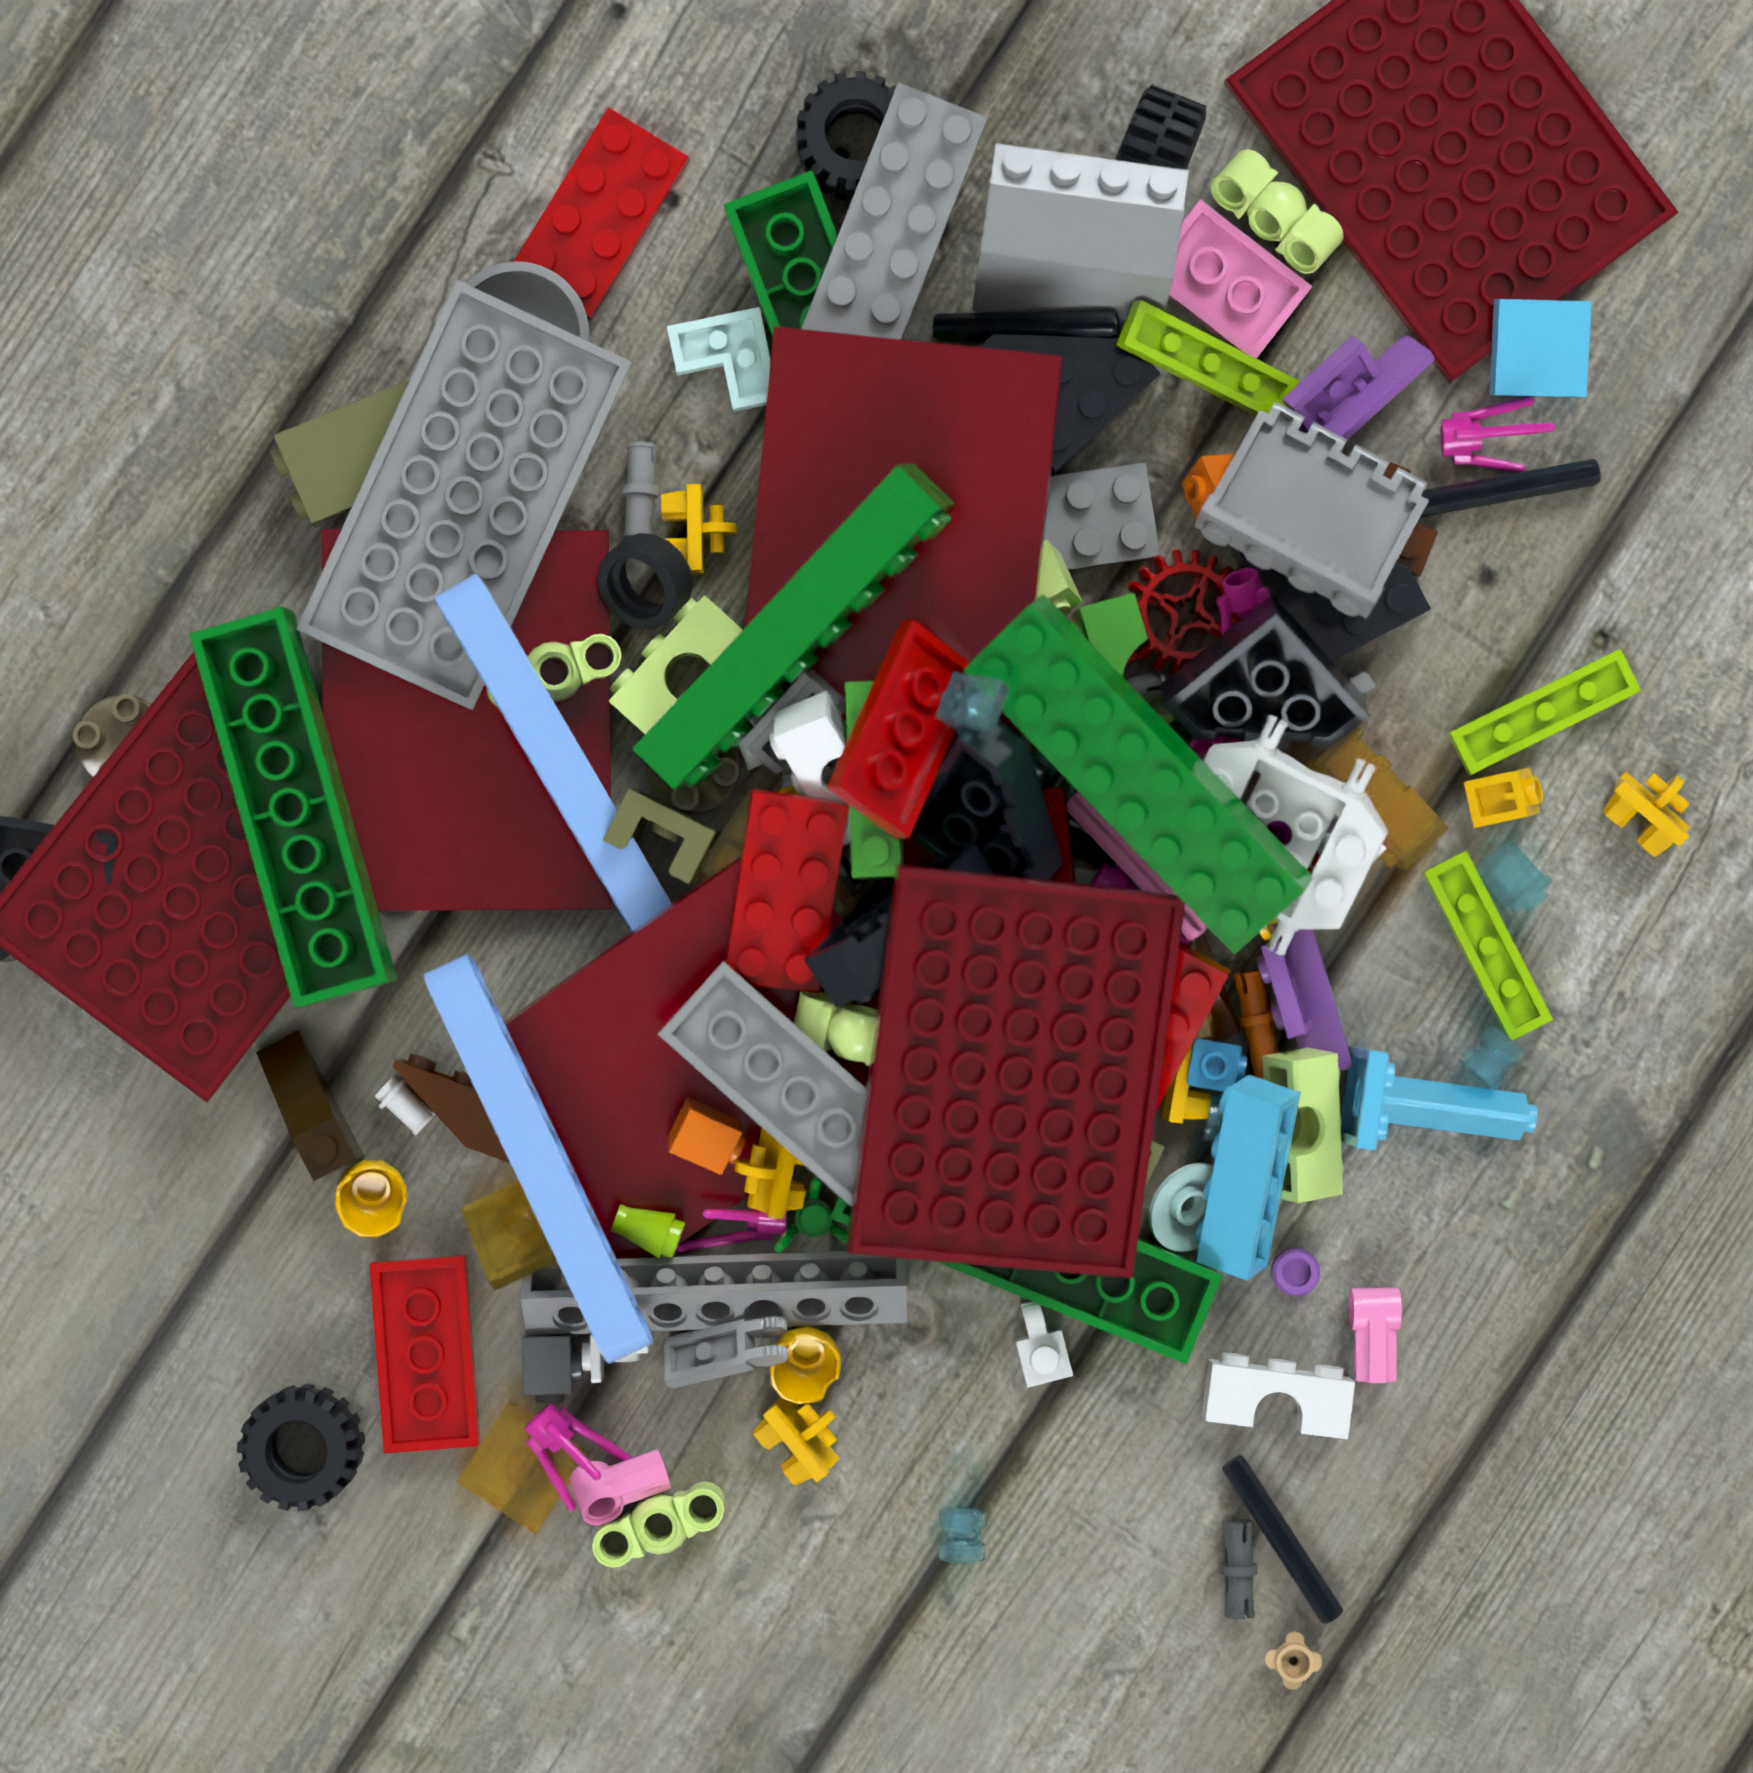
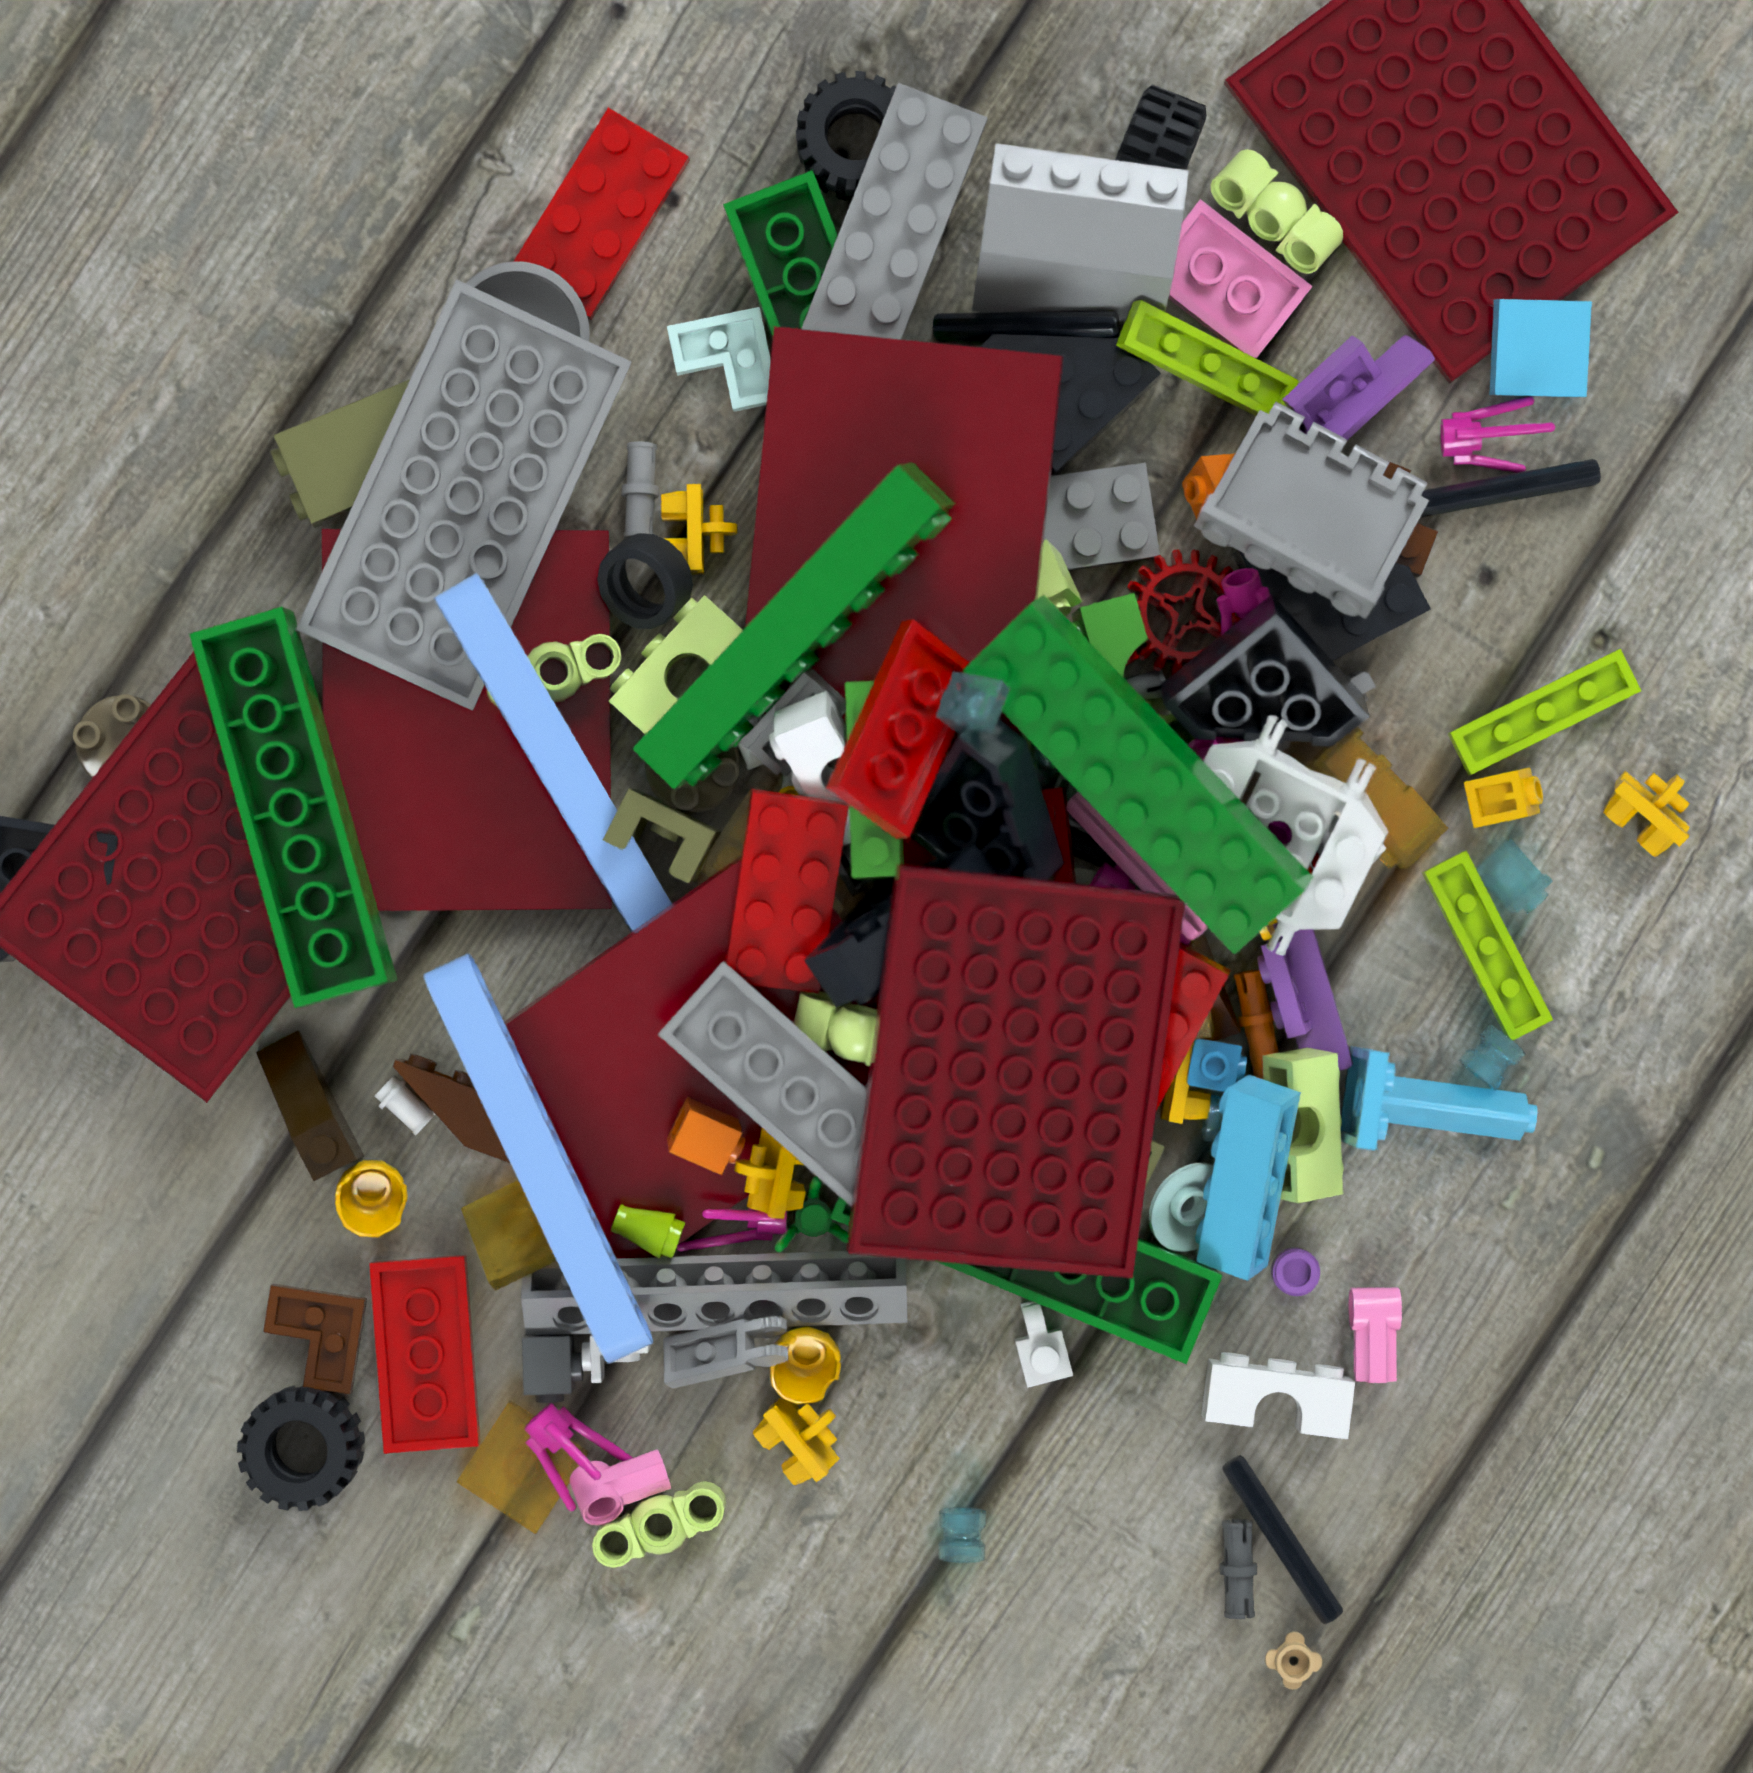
none -> reddish brown plate [263,1284,367,1394]

